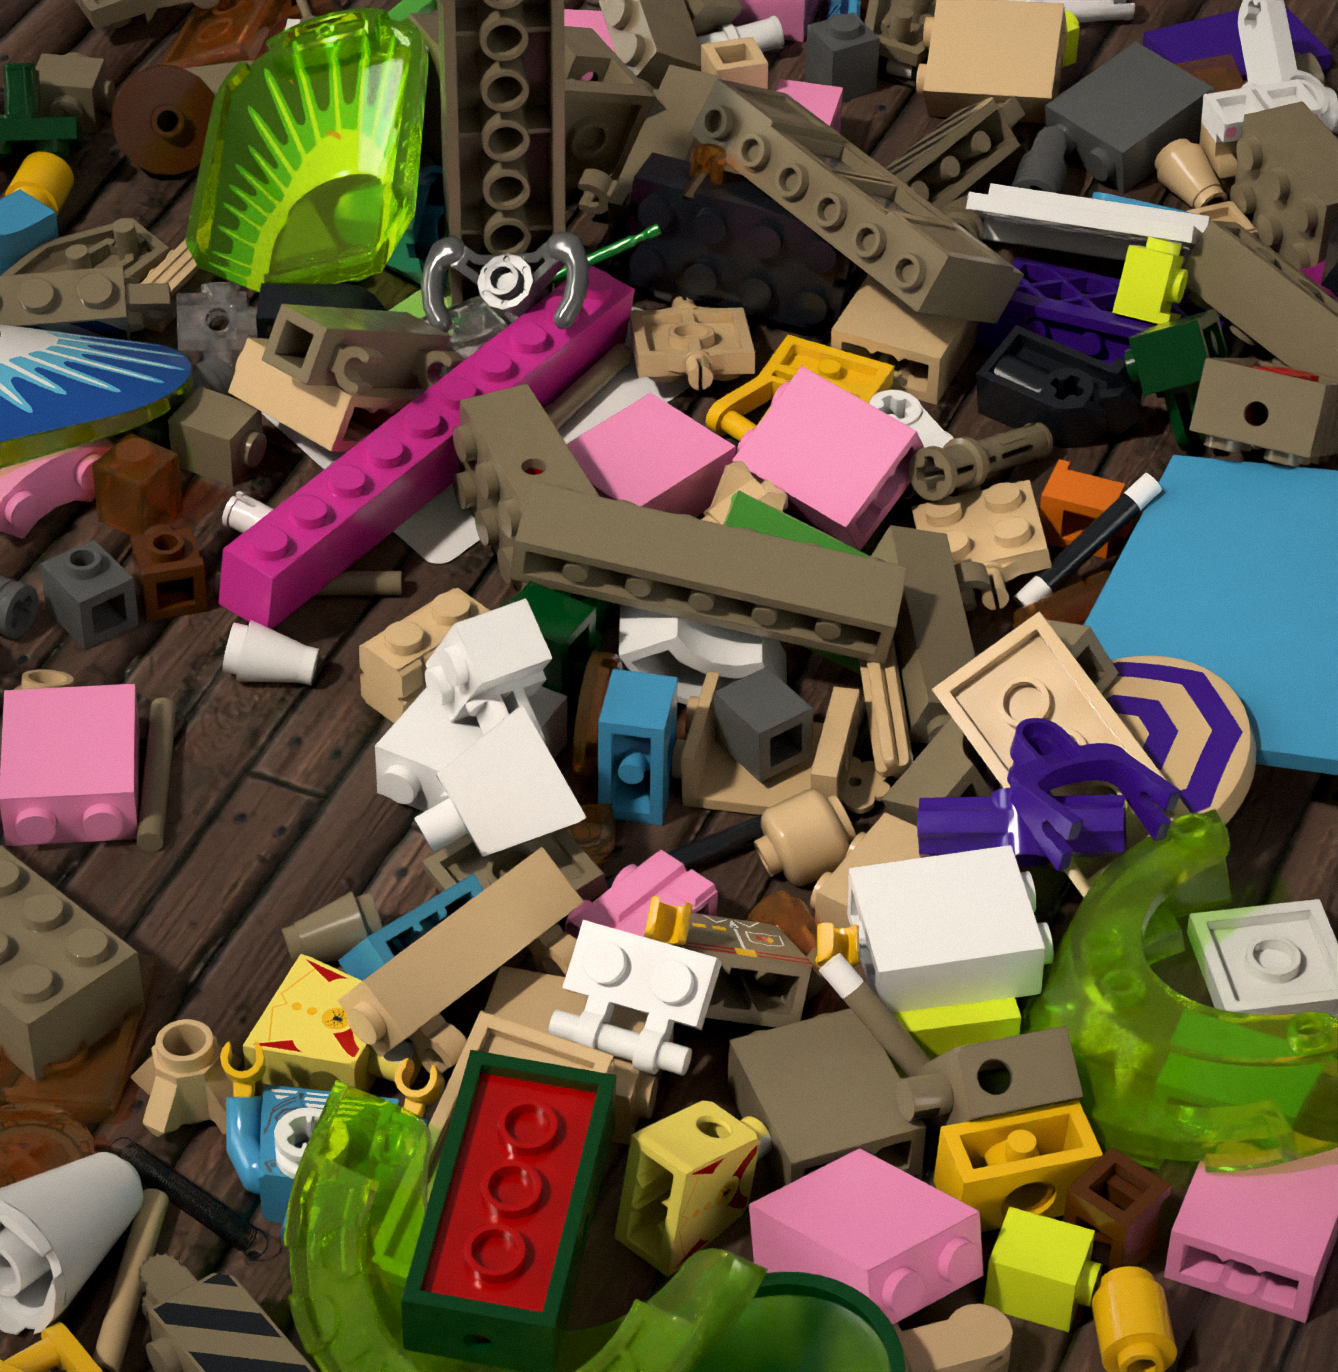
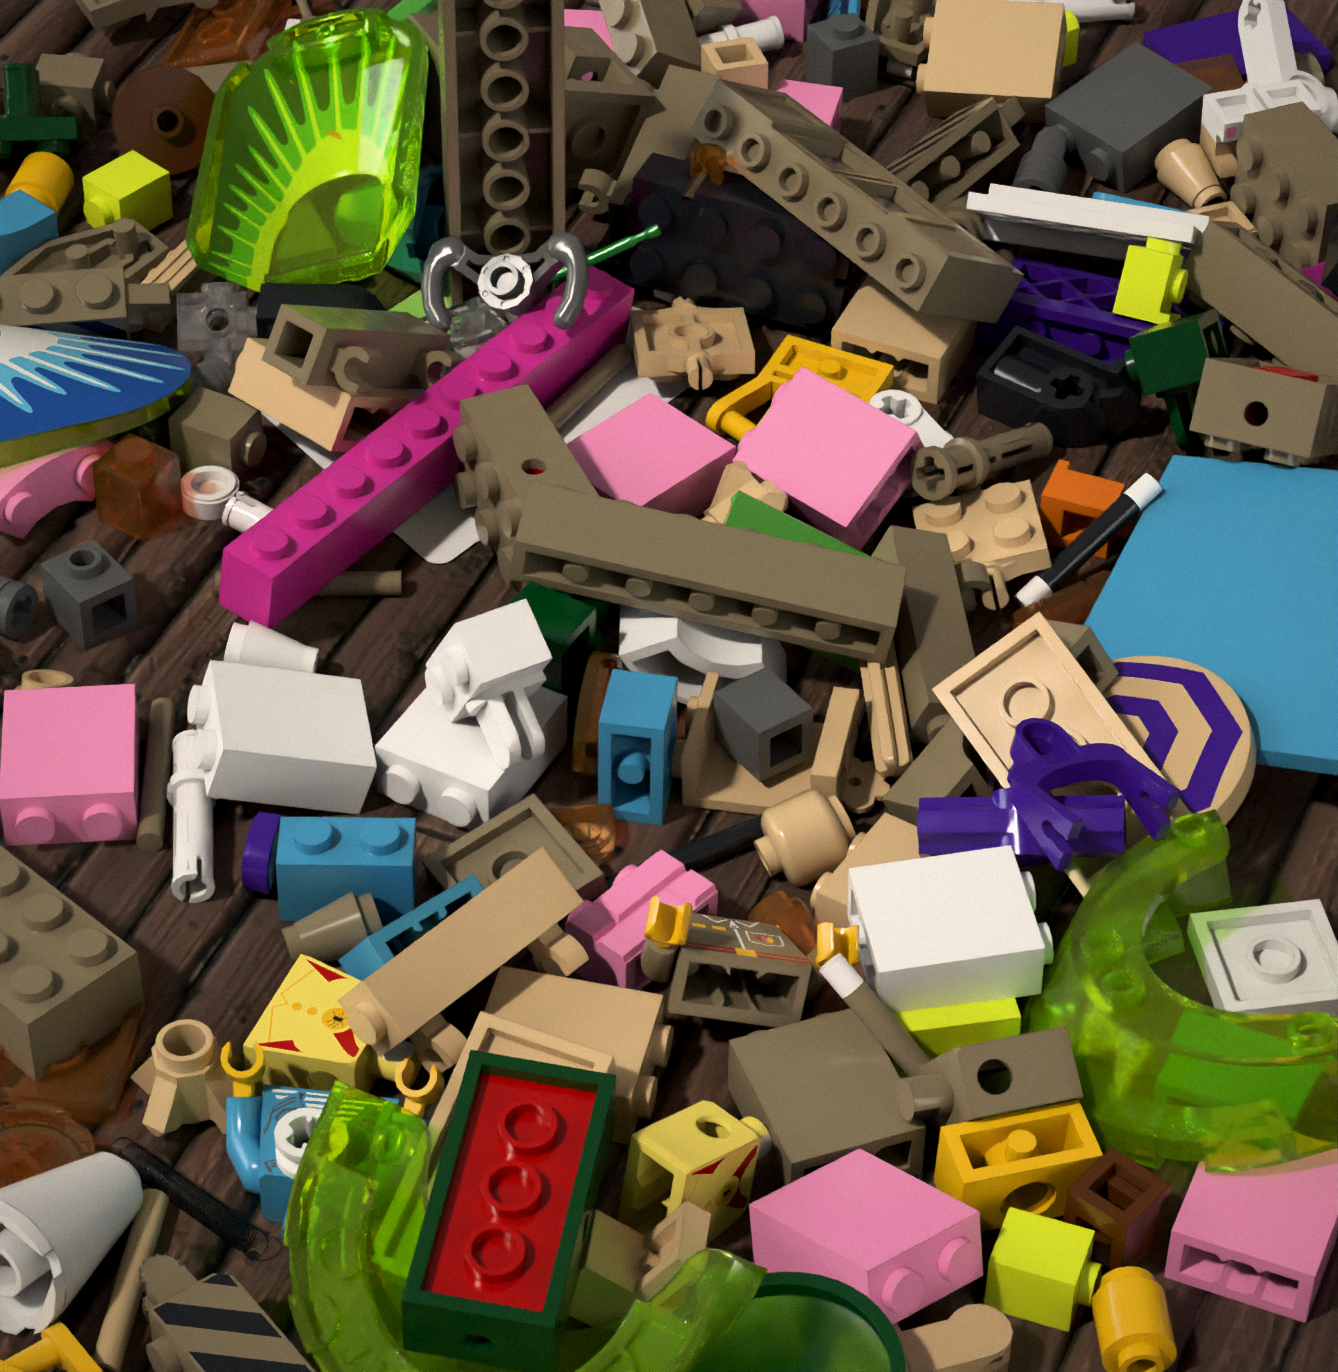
reddish brown brick [130,524,208,622] -> none
tan brick [359,588,491,723] -> none
white torso [414,706,587,857] -> none
white plate [548,920,722,1076] -> none
none -> neon yellow brick [82,150,173,231]
none -> white pin [167,729,219,903]
none -> tile [179,465,240,520]
none -> white brick [187,660,377,815]
none -> dark purple tile [242,812,281,895]
none -> dark azure brick [276,816,418,923]
none -> tan brick [569,1200,711,1334]

